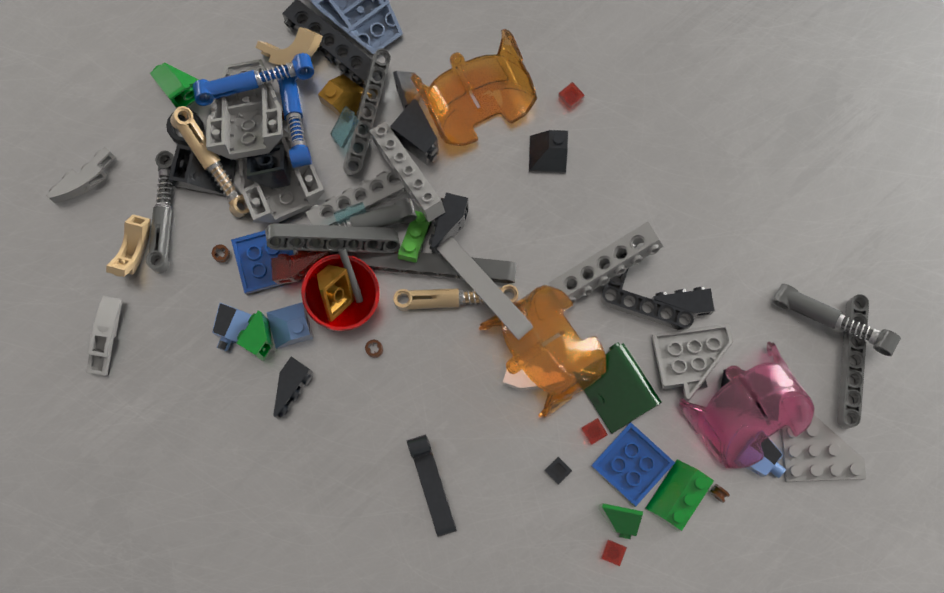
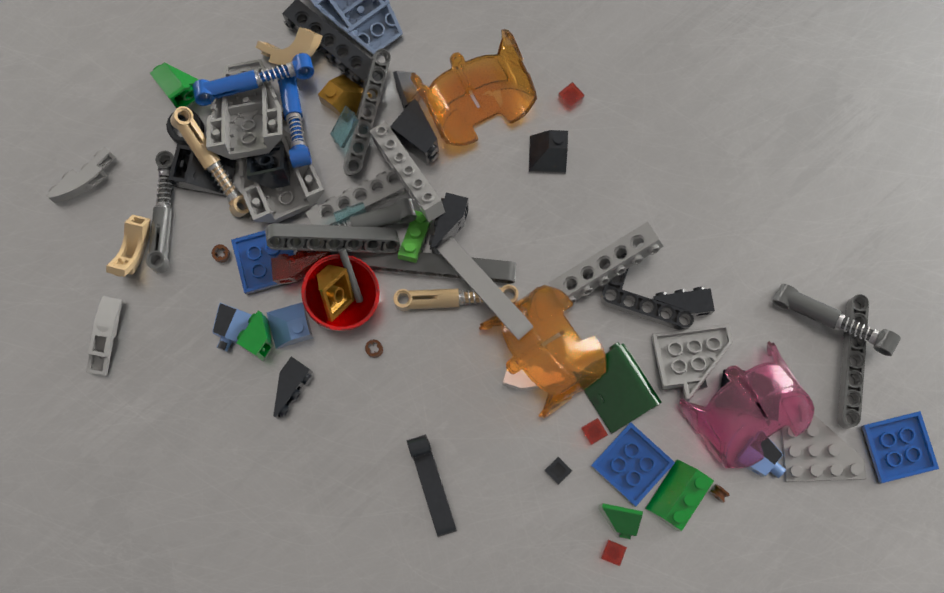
none -> blue plate [862,411,939,484]

